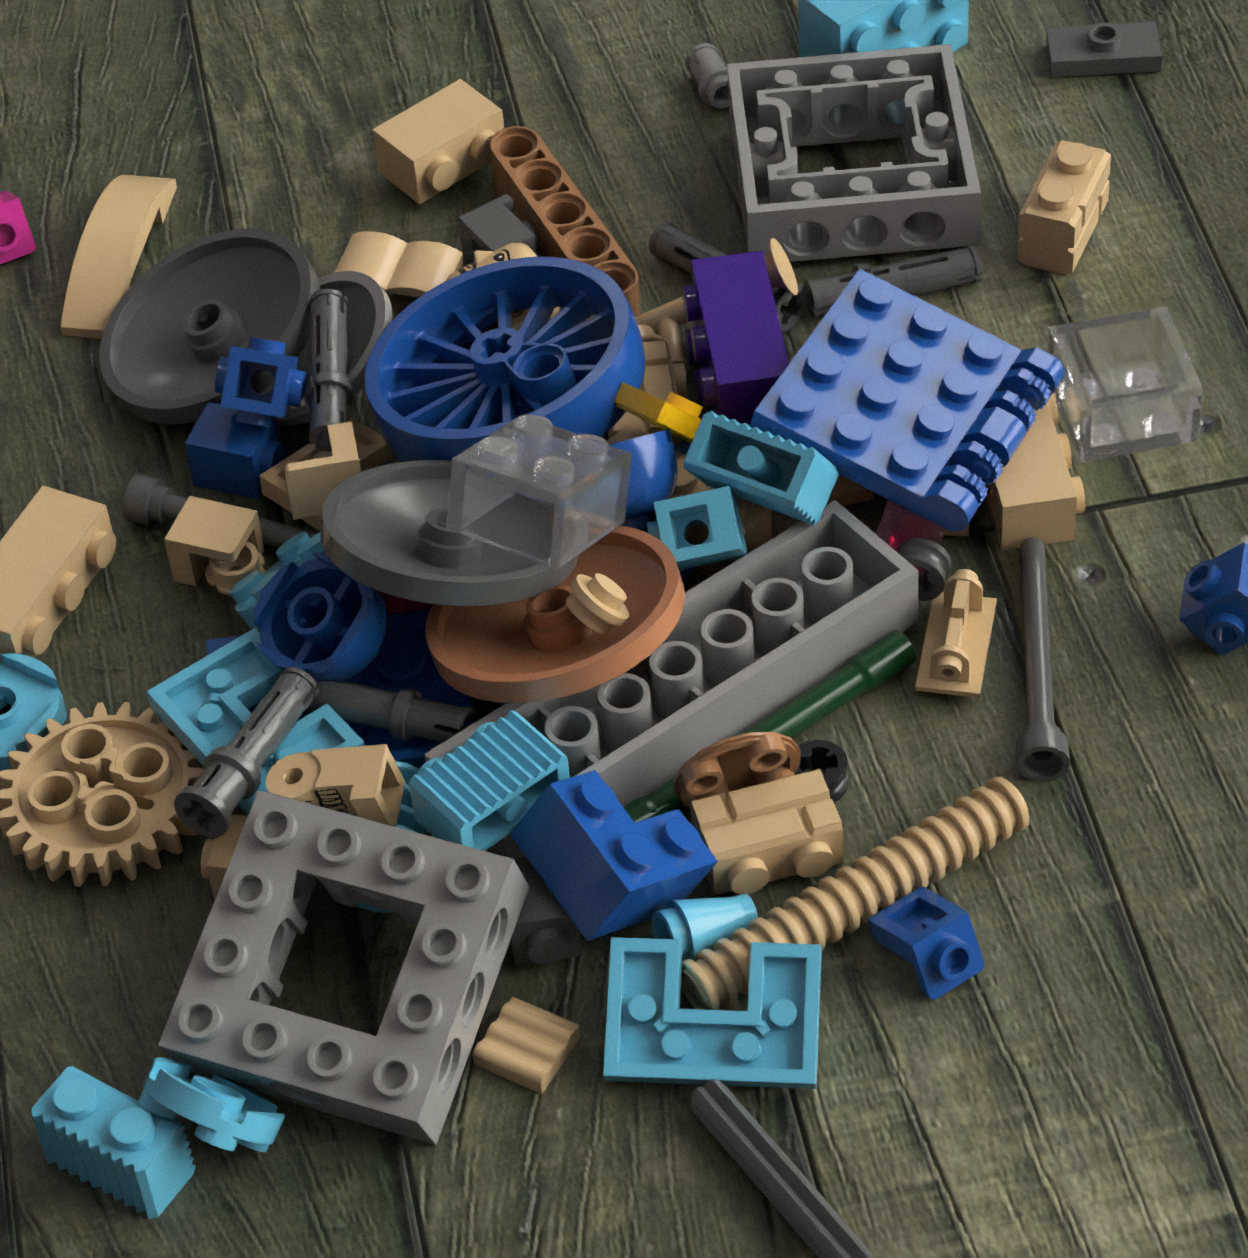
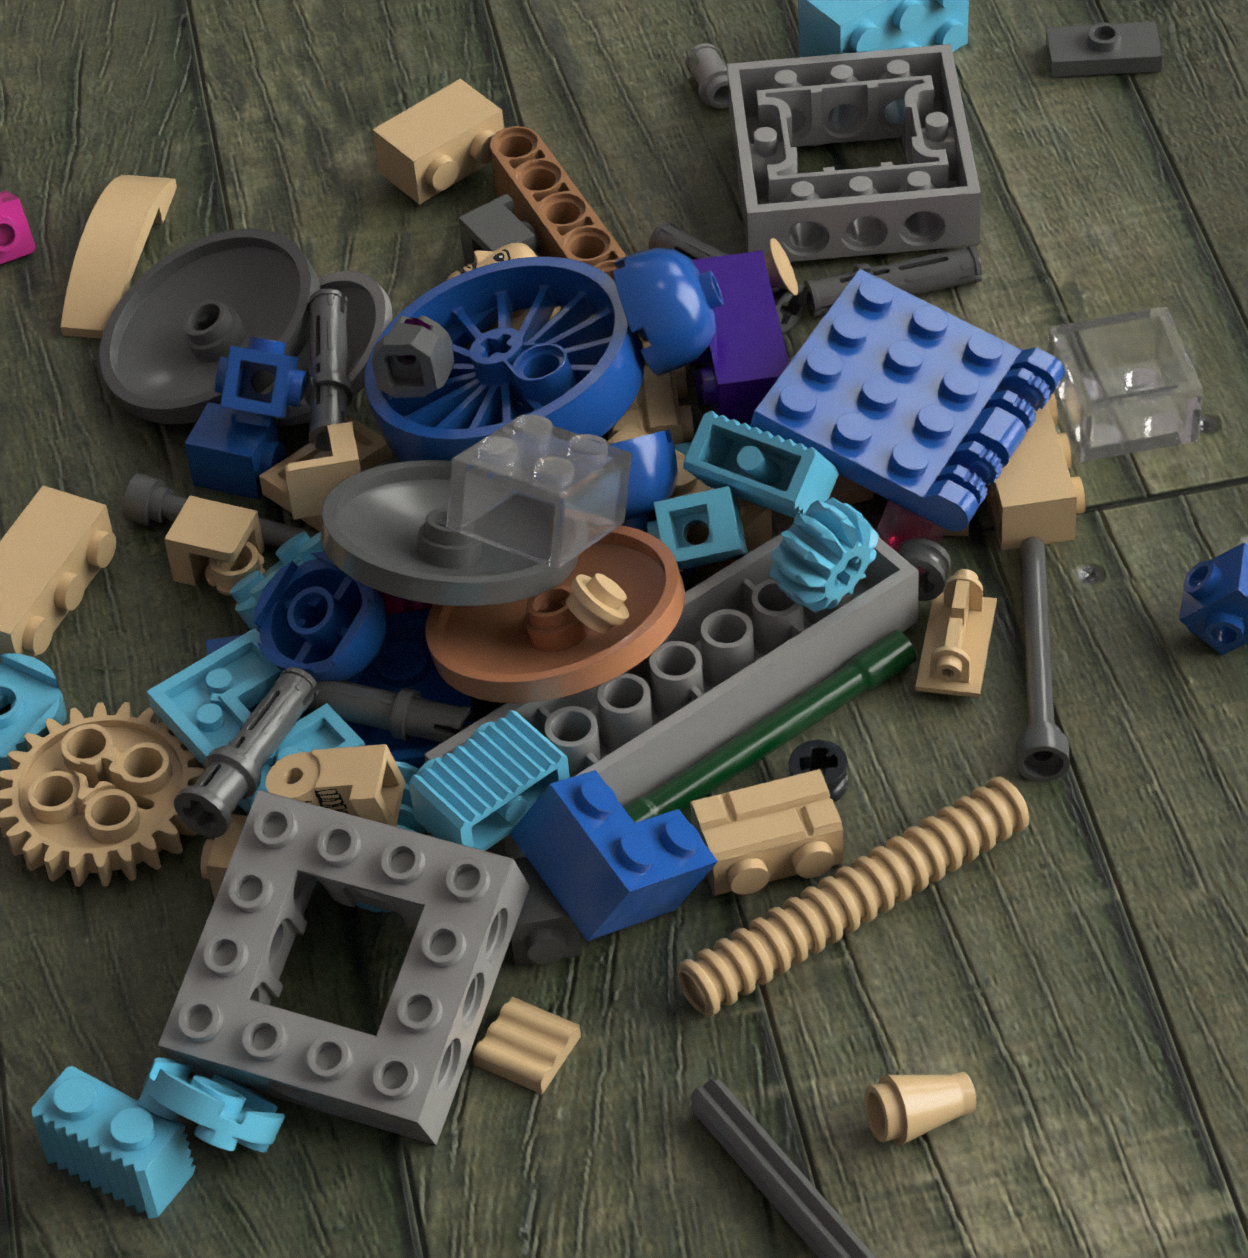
tan brick [334,231,464,320] -> none
medium azure plate [603,937,822,1089] -> none
yellow plate [615,382,703,443] -> none
medium azure cone [652,893,758,962] -> none
medium nougat dish [673,732,801,808] -> none
blue bracket [868,886,985,1000] -> none
tan brick [1017,140,1111,275] -> none
none -> dark grey rock [371,316,454,398]
none -> blue cylinder [614,248,724,376]
none -> medium azure gear [769,497,879,613]
none -> tan cone [864,1071,977,1146]

